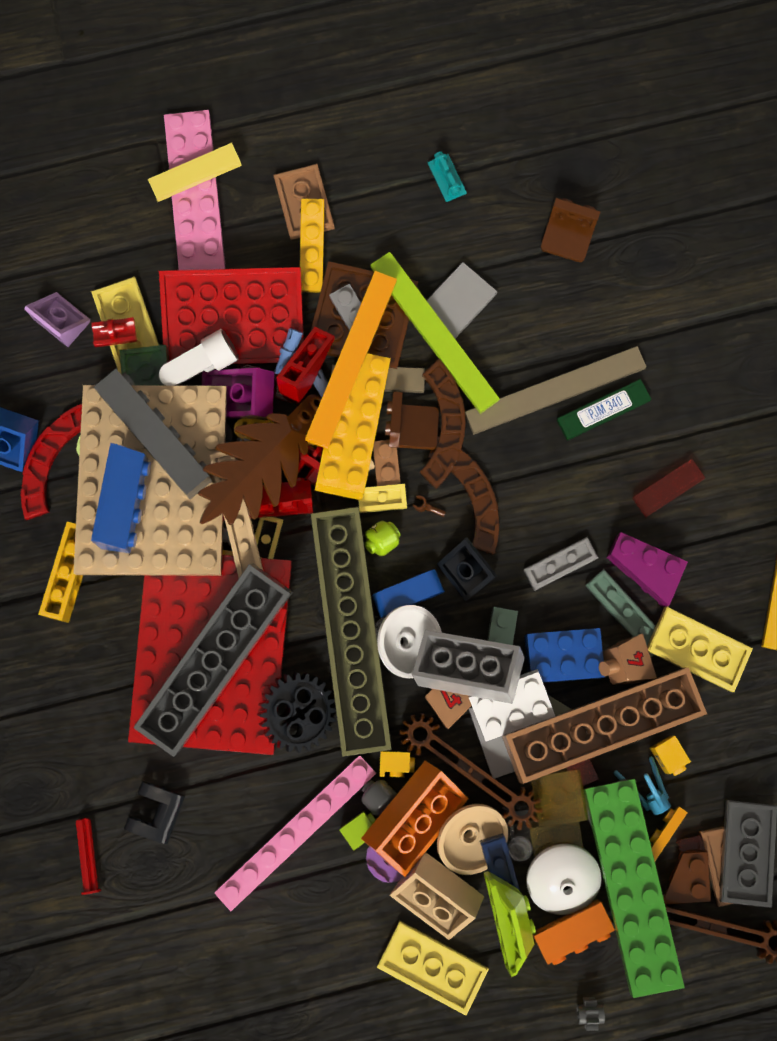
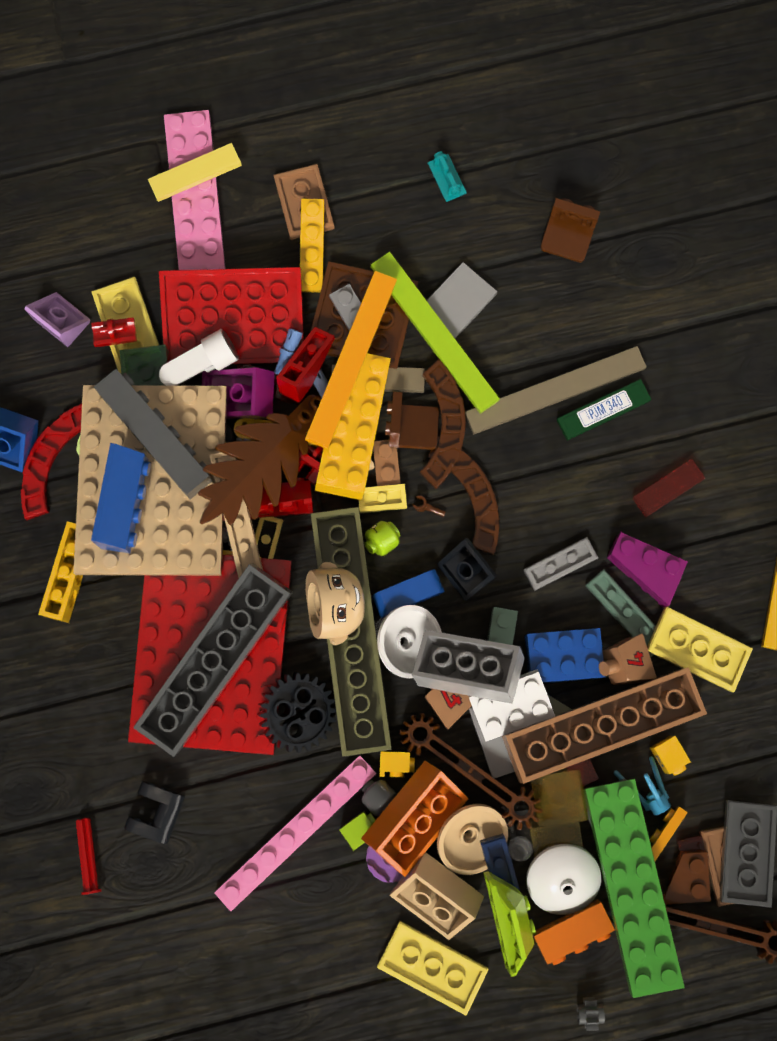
none -> tan piece [305,562,365,645]

